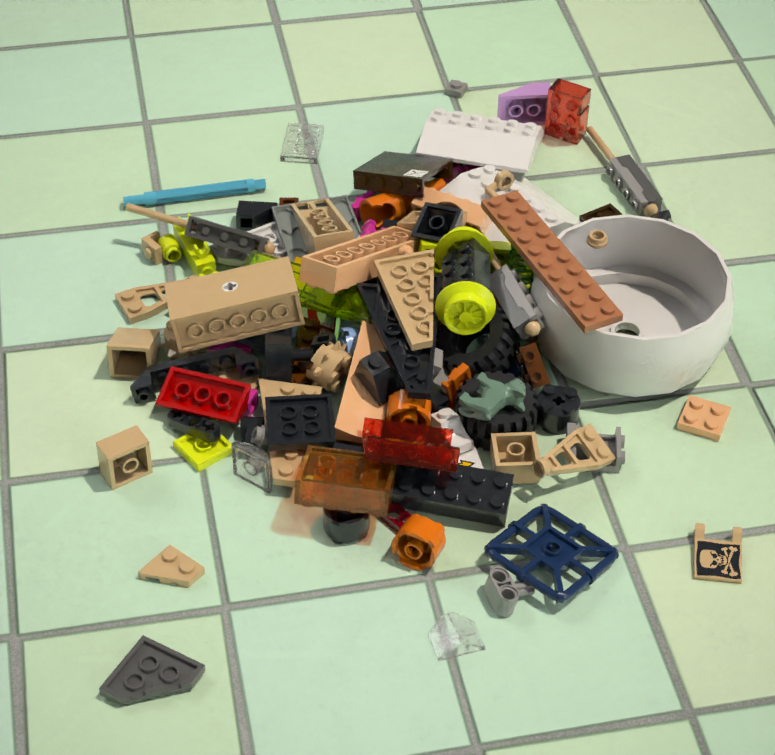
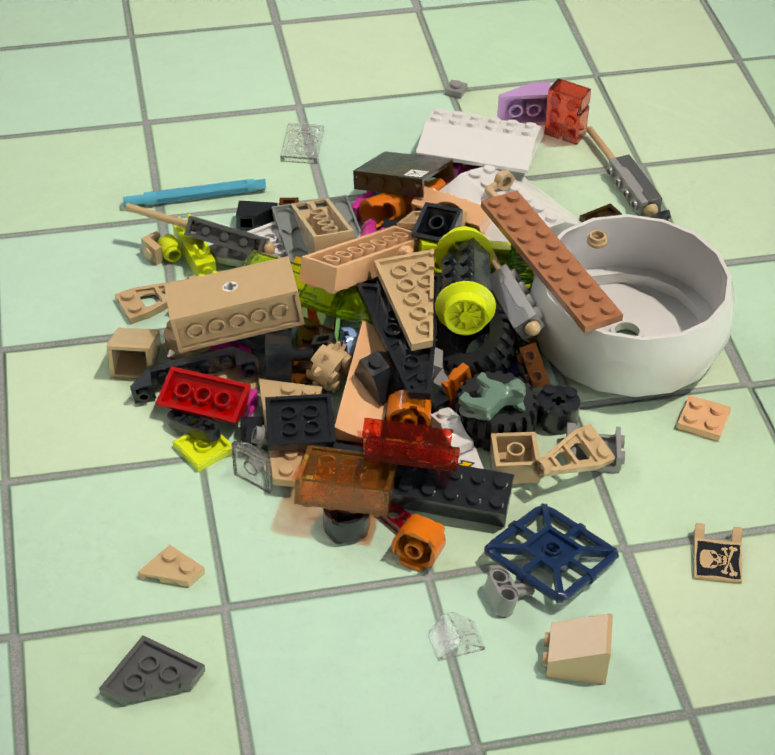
tan brick [96,425,153,490] -> none
none -> tan slope [542,614,613,684]

